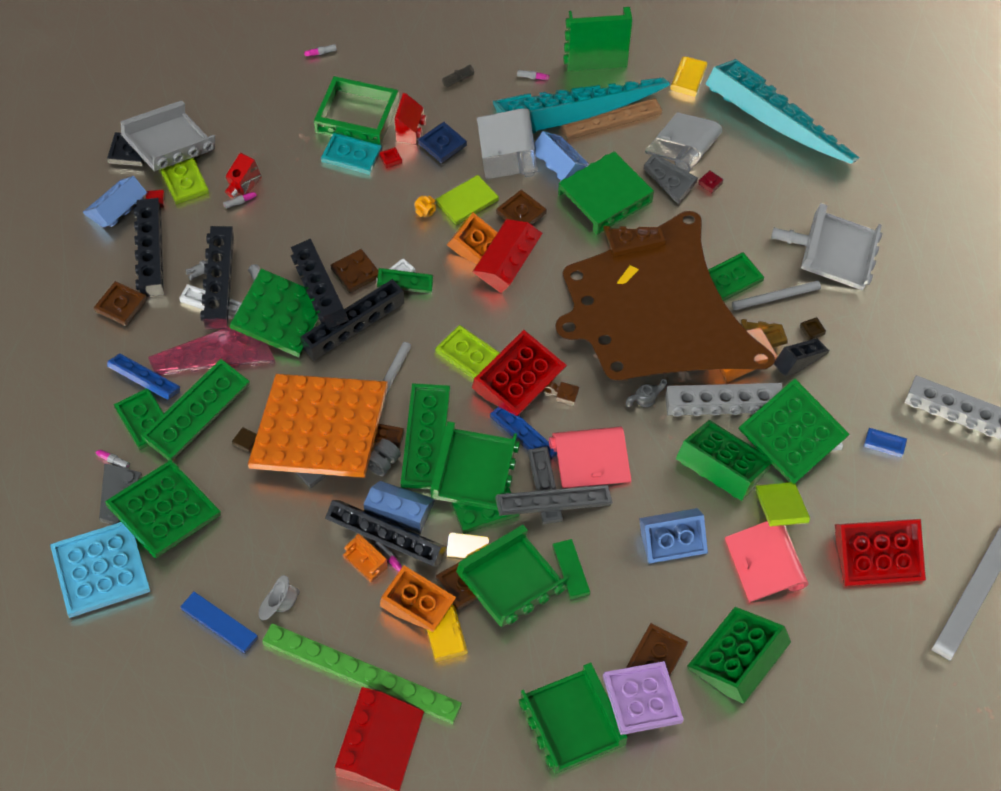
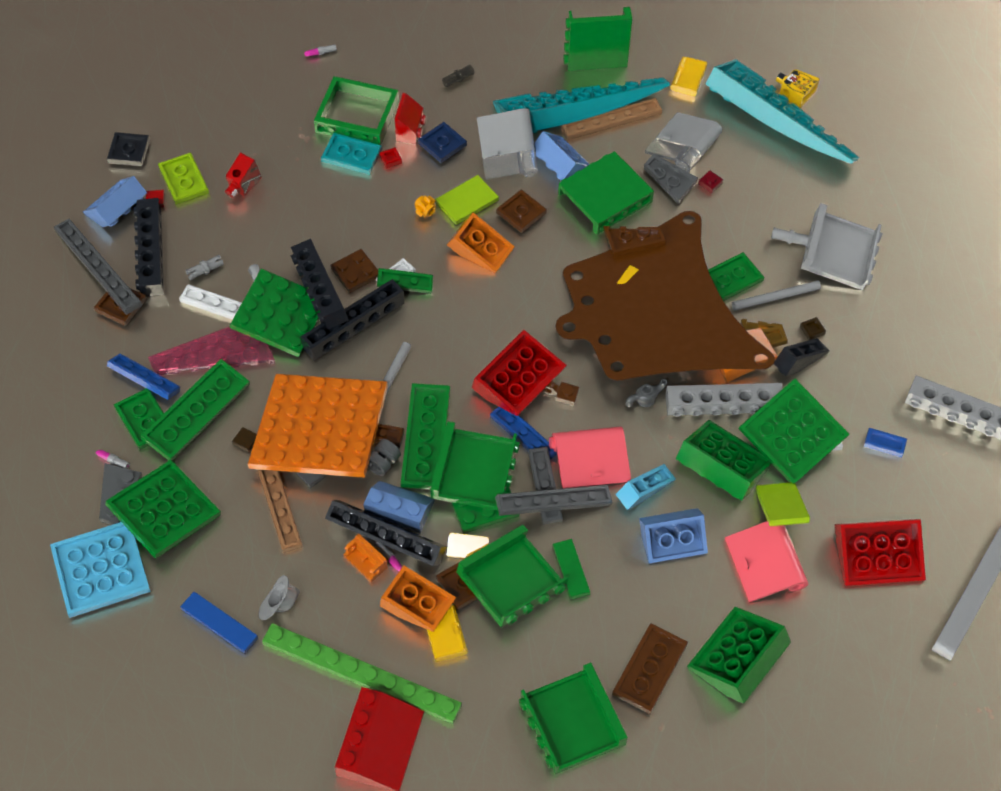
light grey panel [121,100,215,171] -> none
black brick [200,226,234,329] -> none
light grey piece [223,192,257,209] -> none
lime tile [435,325,500,379] -> none
red slope [472,219,543,293] -> none
light grey piece [517,70,549,80] -> none
lavender plate [603,661,684,735] -> none
none -> dark grey tile [54,219,142,315]
none -> medium nougat tile [251,450,303,553]
none -> medium azure slope [616,464,676,510]
none -> yellow torso [776,70,820,108]

